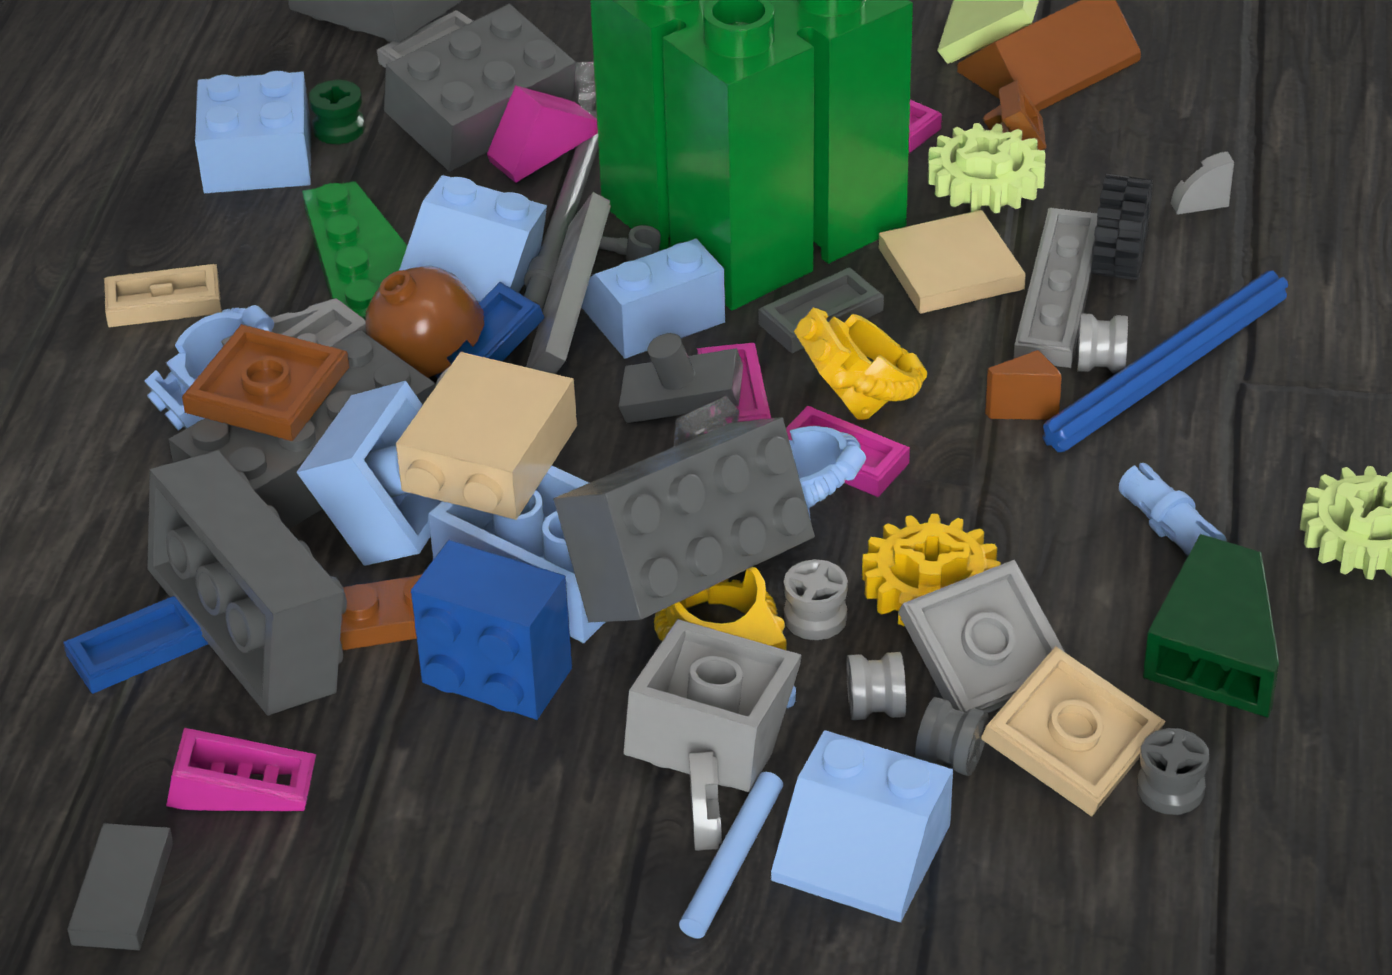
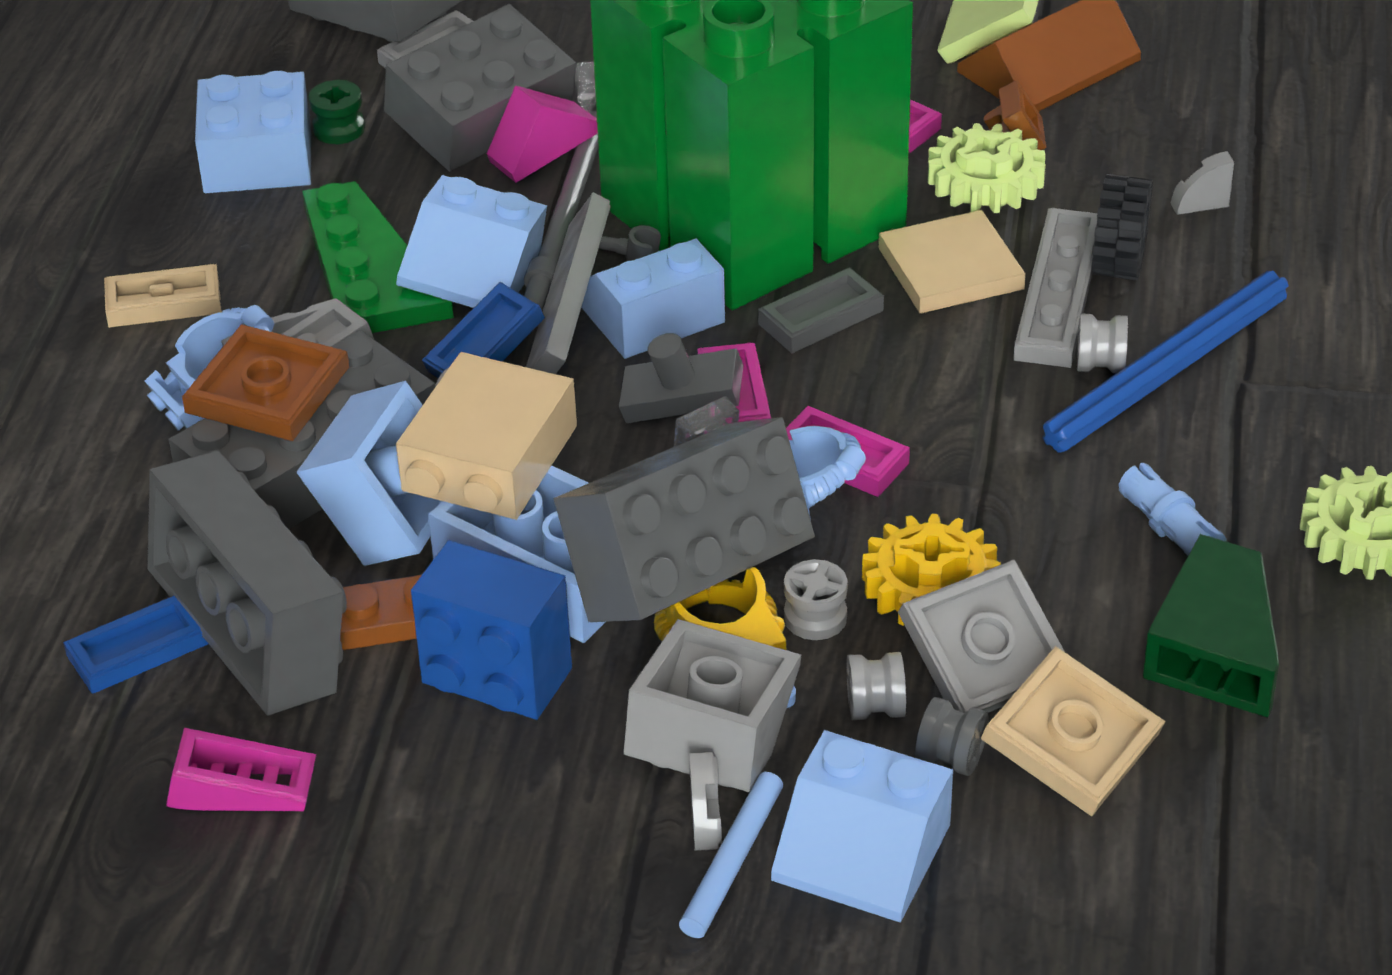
dark grey tile [67,823,173,950] -> none
dark orange cylinder [365,266,484,378] -> none
yellow piece [794,307,927,420] -> none
dark orange slope [985,350,1062,420] -> none
dark grey wheel [1137,728,1209,815] -> none

